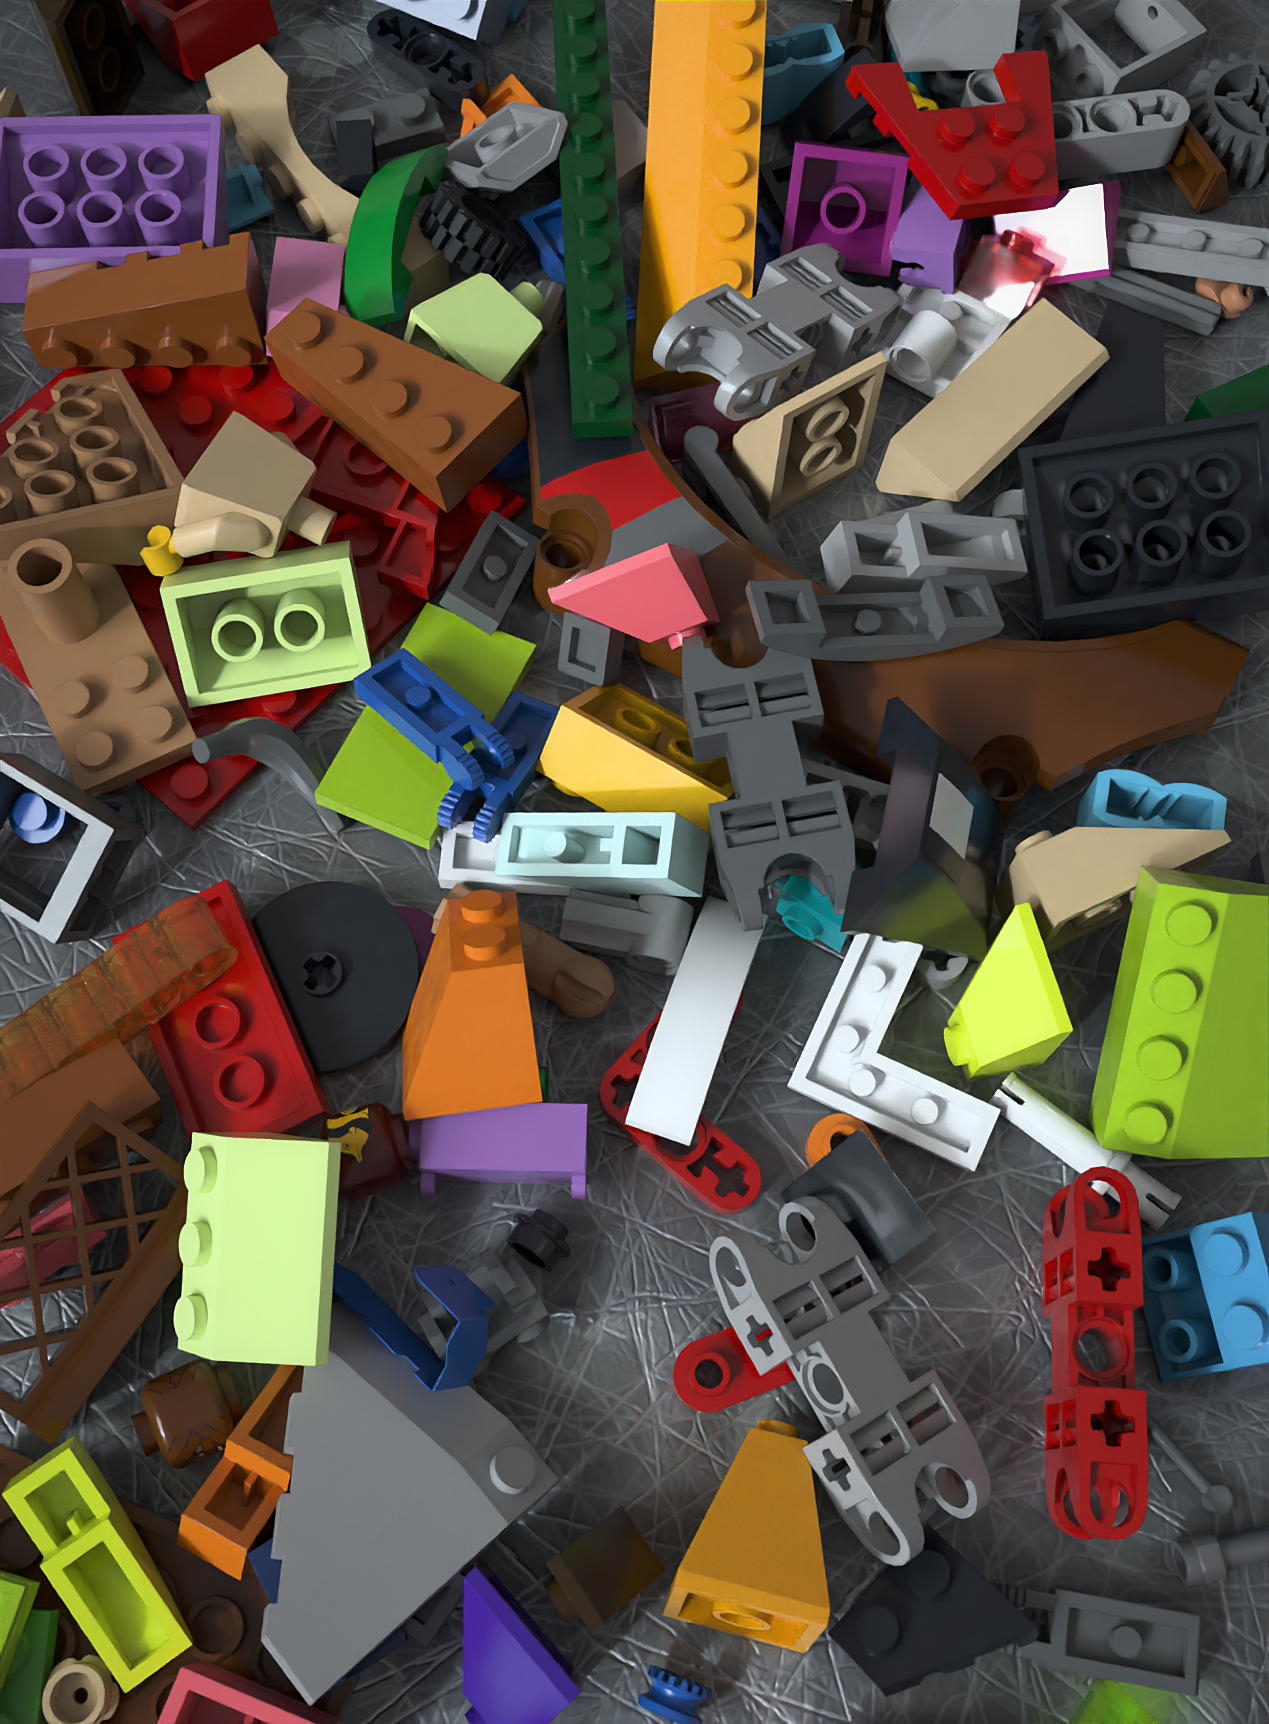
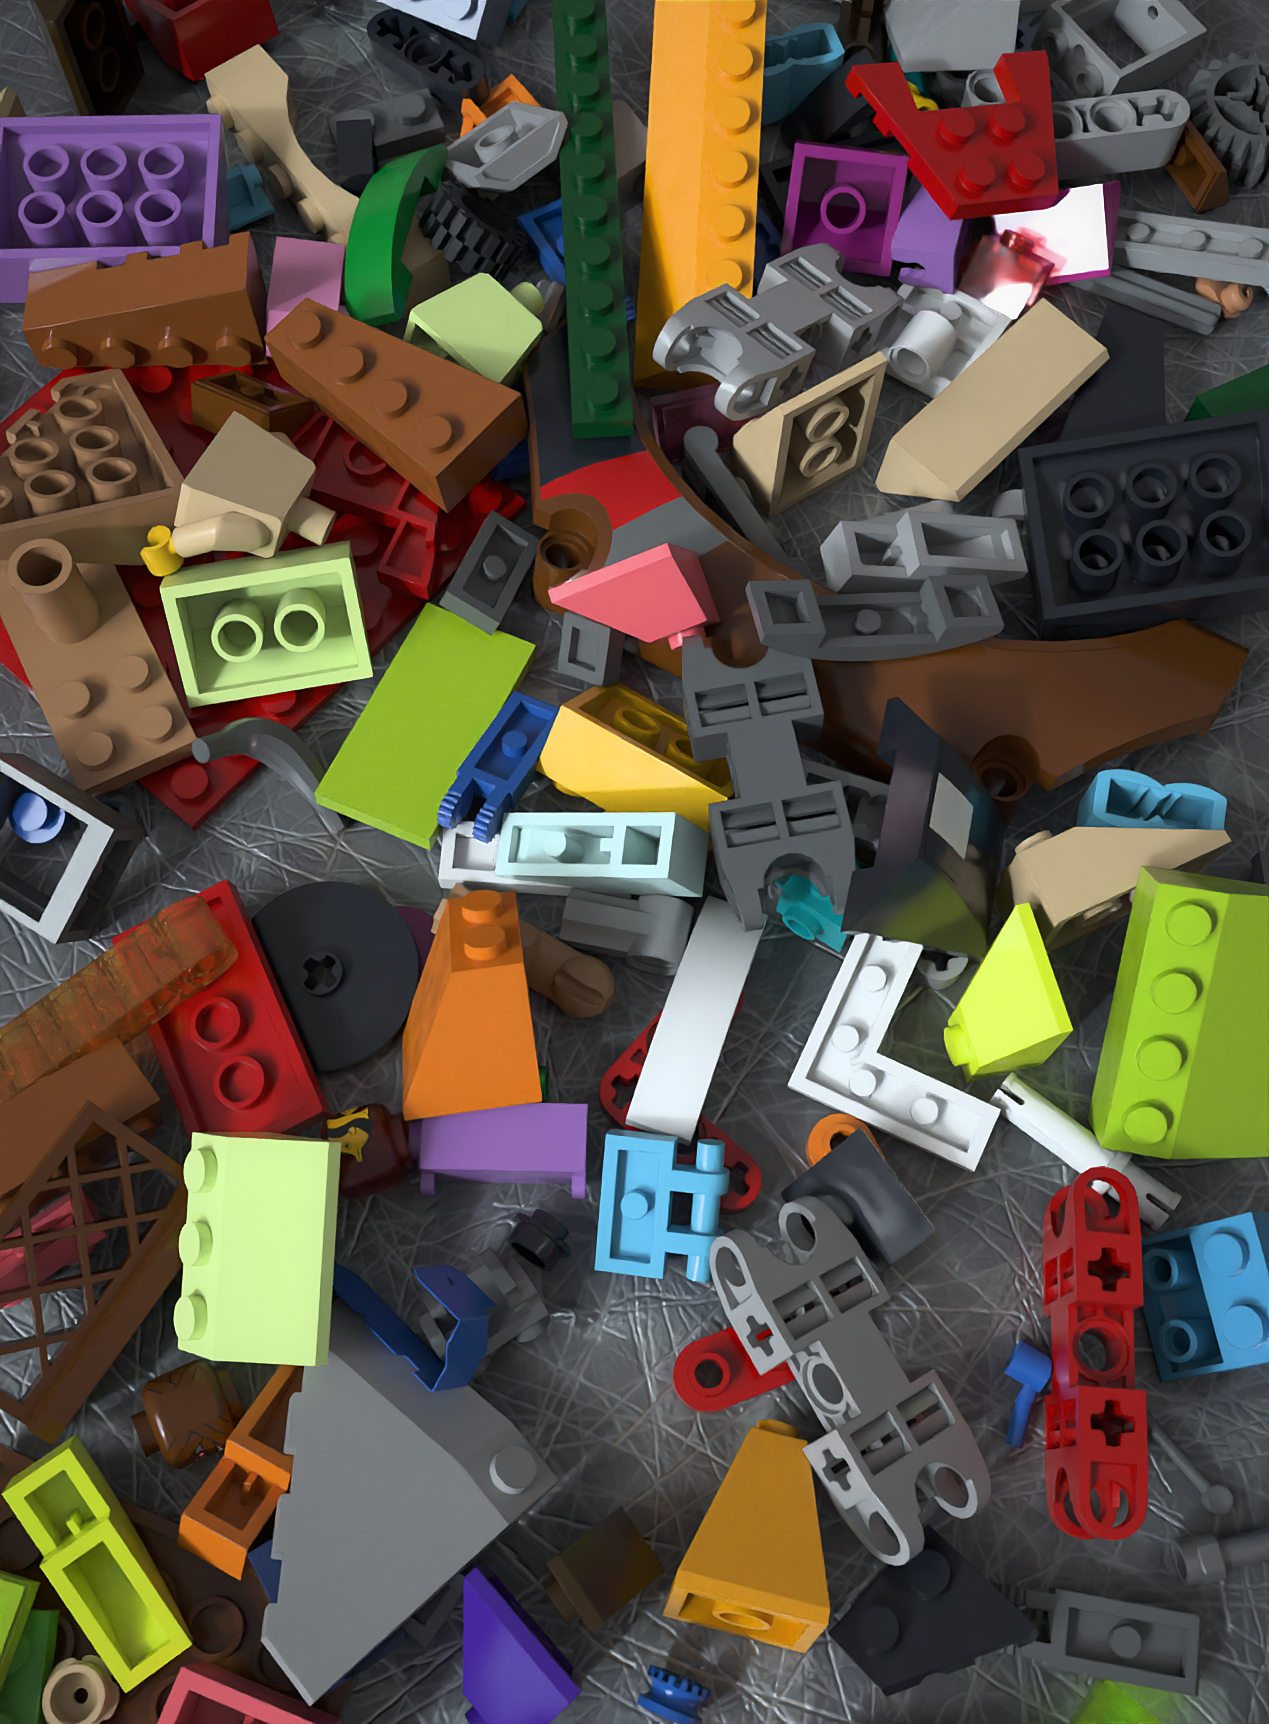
blue hinge [353,648,515,792] -> none
none -> reddish brown slope [191,370,315,439]
none -> medium azure plate [595,1128,730,1282]
none -> blue hand [1003,1341,1052,1449]

